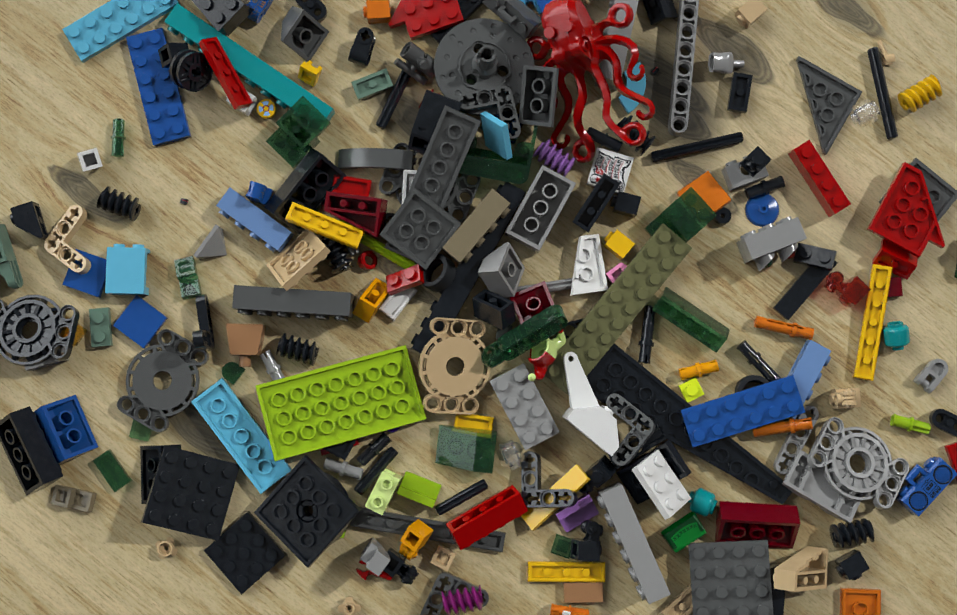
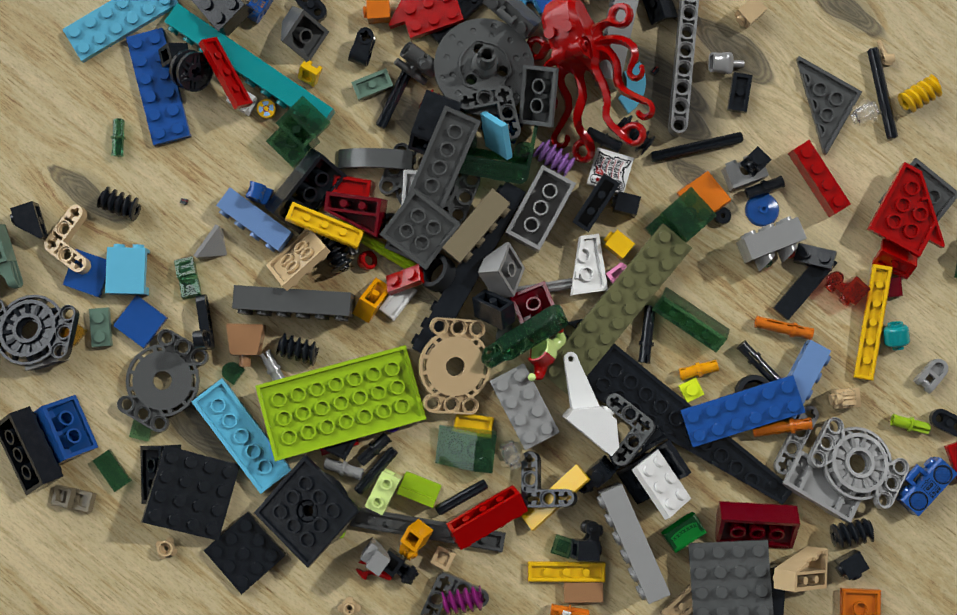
white brick [77,148,103,172] -> none
medium lavender panel [554,493,599,532] -> none
teal head [688,488,718,517] -> none

